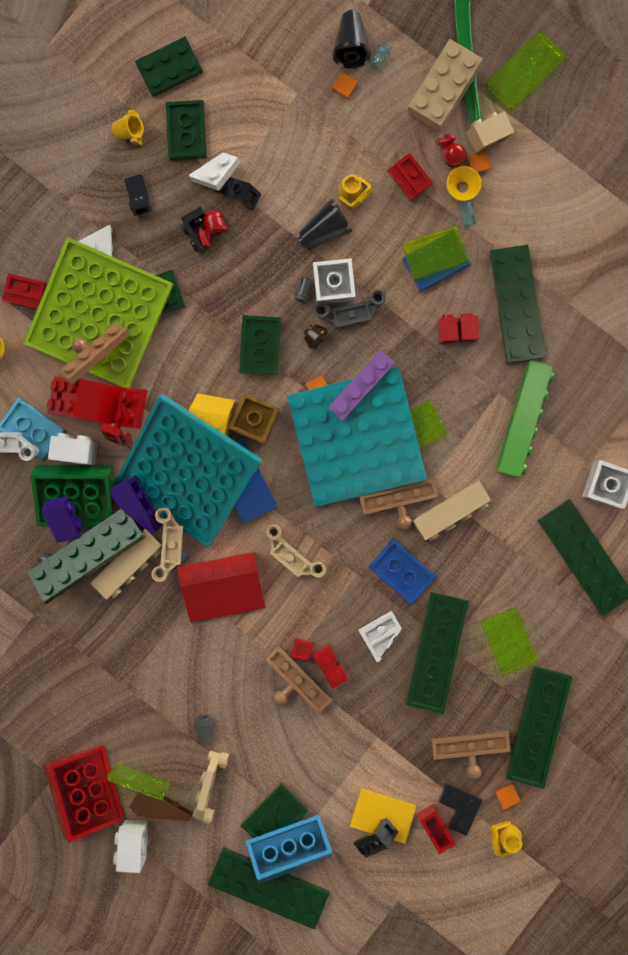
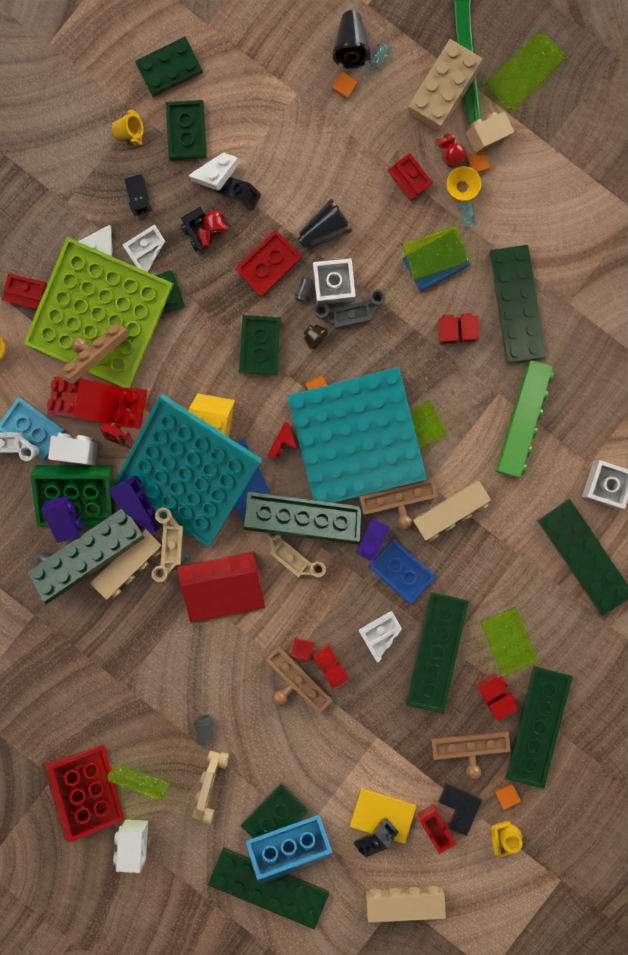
reddish brown slope [129,783,193,821] -> none
pearl gold brick [228,393,280,445] -> none
medium lavender plate [328,350,395,421] -> none
yellow piece [338,175,373,210] -> none
none -> white wing [123,224,165,272]
none -> red plate [235,229,302,298]
none -> plate [243,492,361,544]
none -> red slope [267,421,297,460]
none -> dark purple brick [355,518,390,562]
none -> tan brick [366,886,446,922]
none -> red piece [475,673,518,721]

